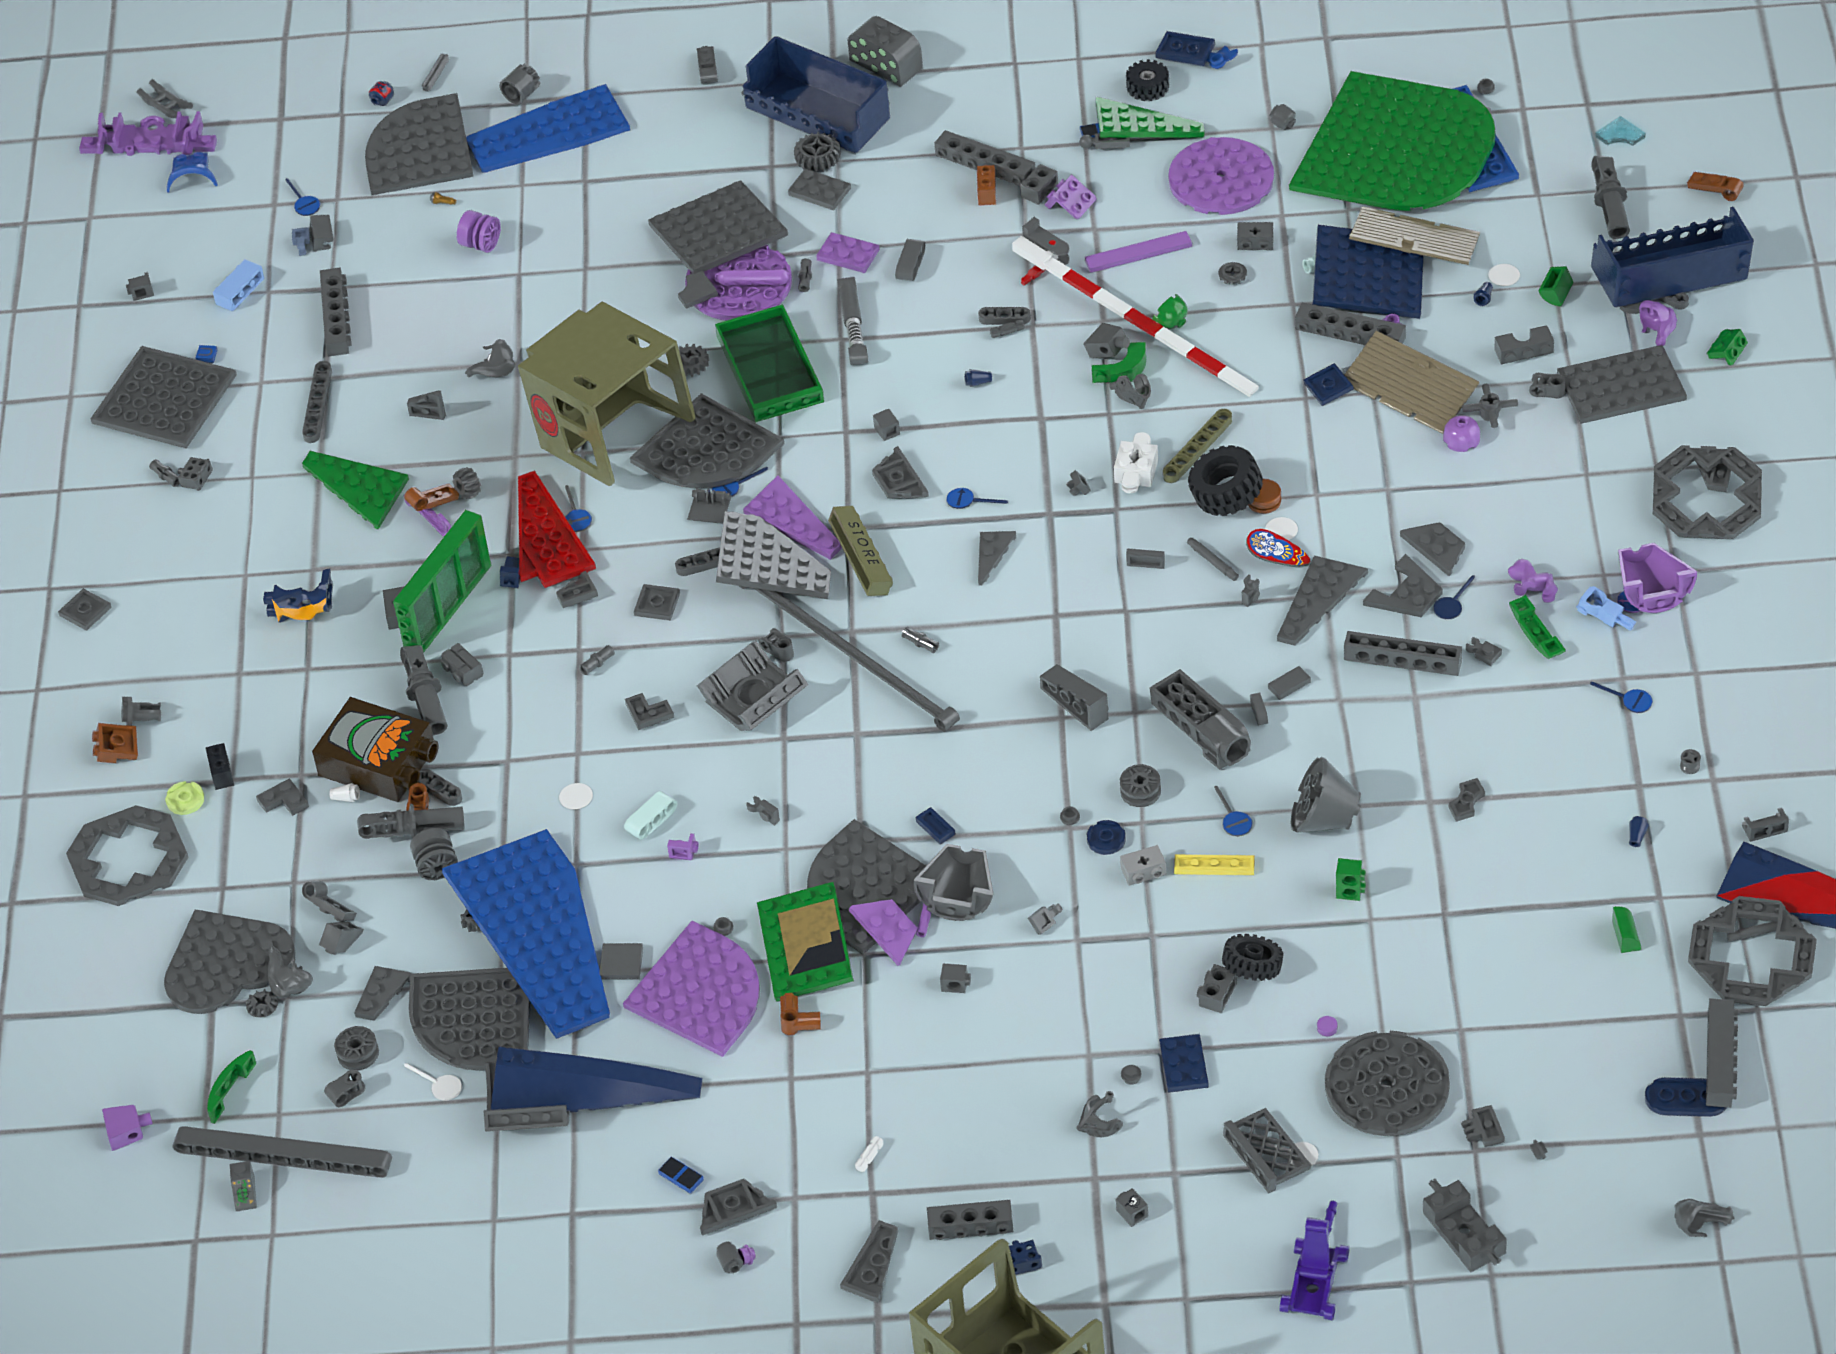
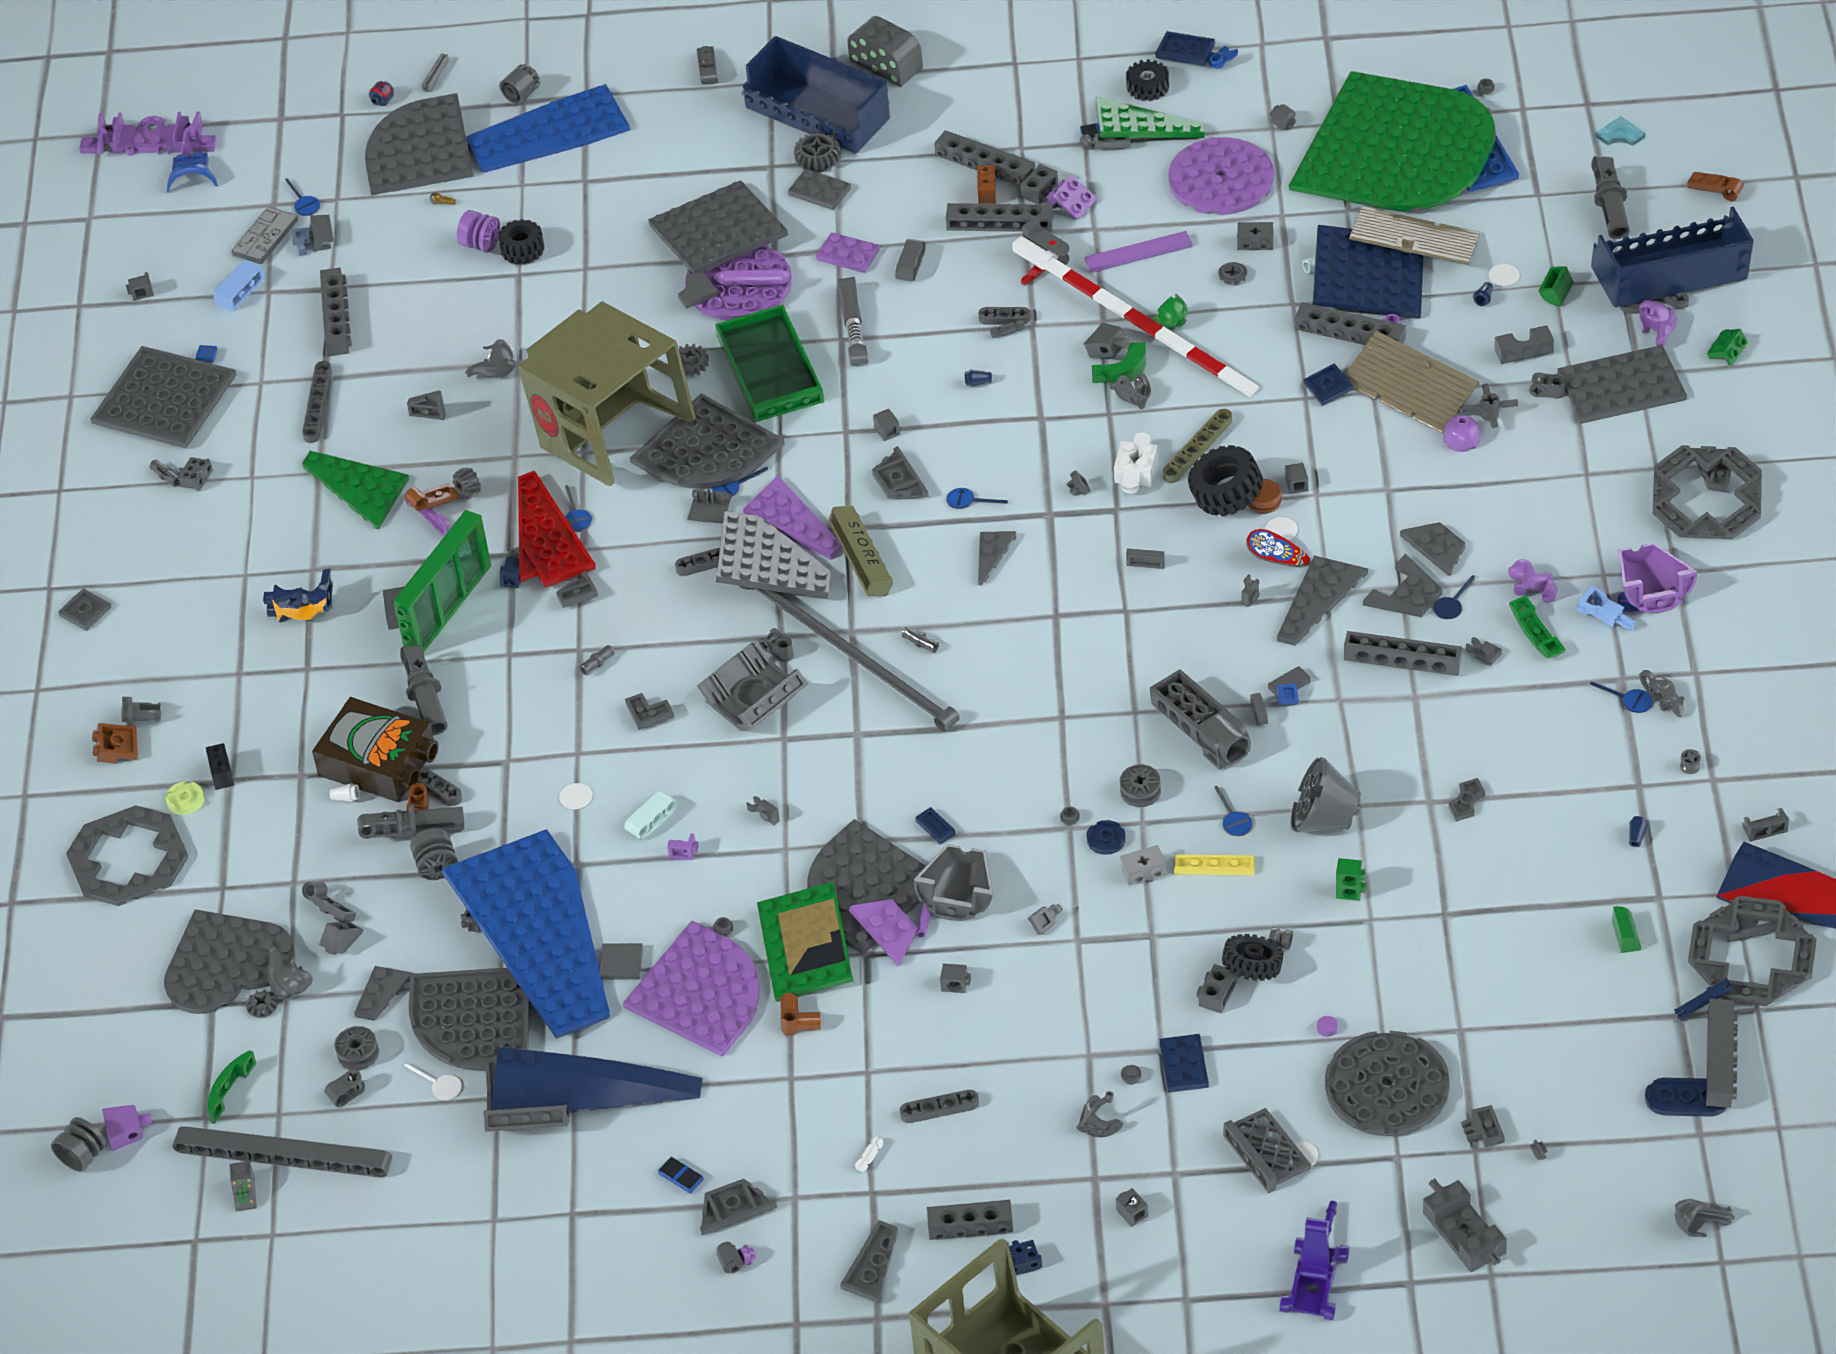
dark grey piece [136,79,193,118] -> none
dark grey plate [256,778,309,816] -> none
dark grey brick [441,643,484,686] -> none
dark grey tile [634,584,680,621] -> none
dark grey pin [798,258,812,292] -> none
dark grey wedge [1040,664,1109,731] -> none
dark grey piece [1187,537,1239,581] -> none
none -> dark grey wheel [50,1117,106,1172]
none -> light grey tile [231,206,298,265]
none -> black tyre [498,219,544,265]
none -> dark grey beam [900,1089,979,1123]
none -> dark grey brick [946,203,1054,232]
none -> dark grey wheel [1269,927,1293,950]
none -> blue tile [1276,684,1299,705]
none -> dark grey brick [1285,462,1308,494]
none -> dark grey animal [1639,670,1685,717]
none -> dark blue pin [1674,978,1733,1021]

